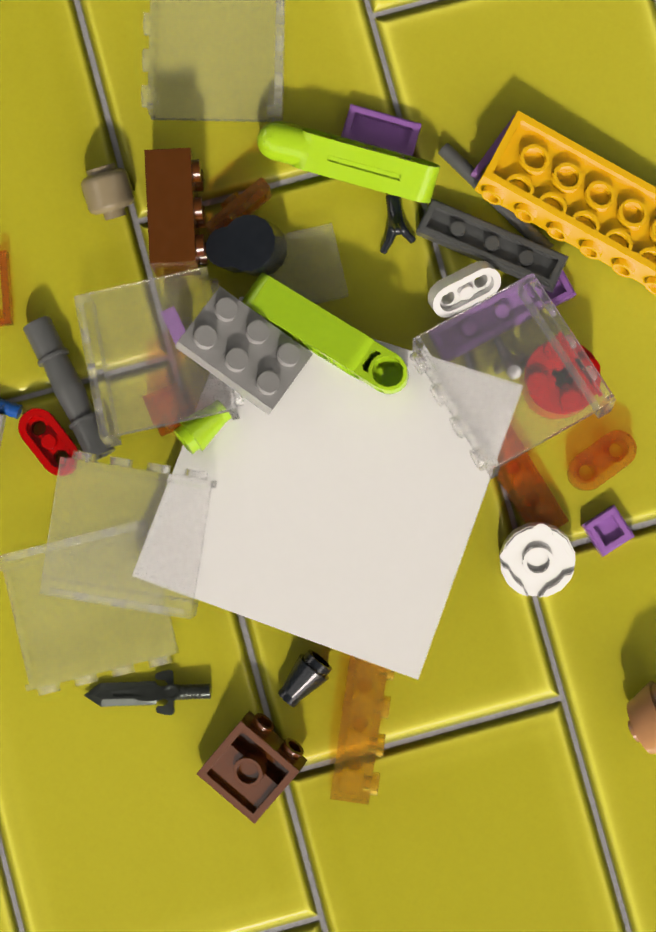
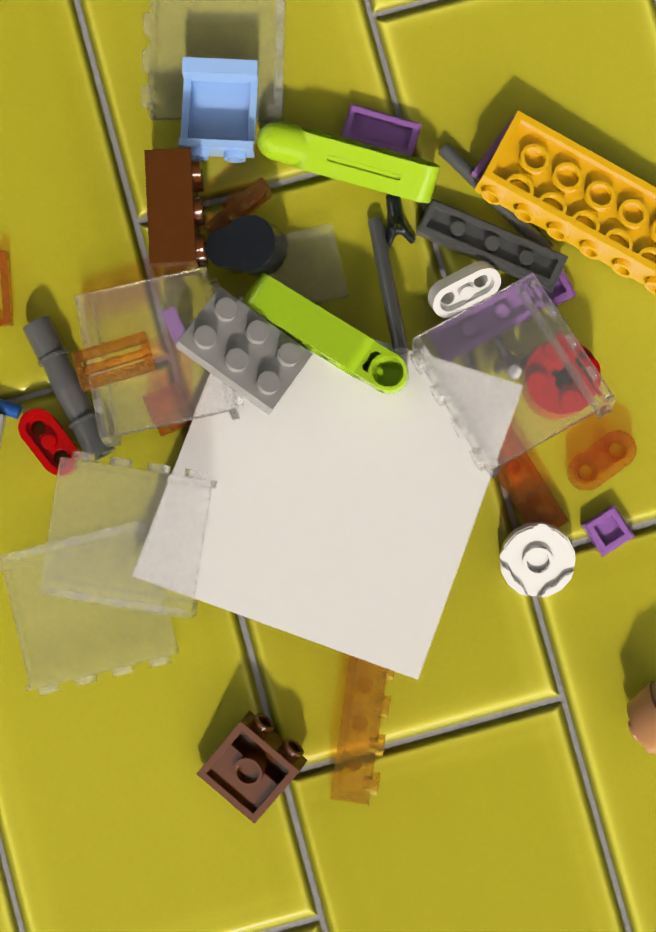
dark tan head [81,163,135,221] -> none
pearl dark grey sword [84,670,212,715] -> none
lime cone [174,400,232,454] -> none
black cone [278,649,332,707] -> none
none -> clear orange tile [71,331,157,392]
none -> light blue panel [178,57,259,163]
none -> dark grey bar [368,217,408,355]

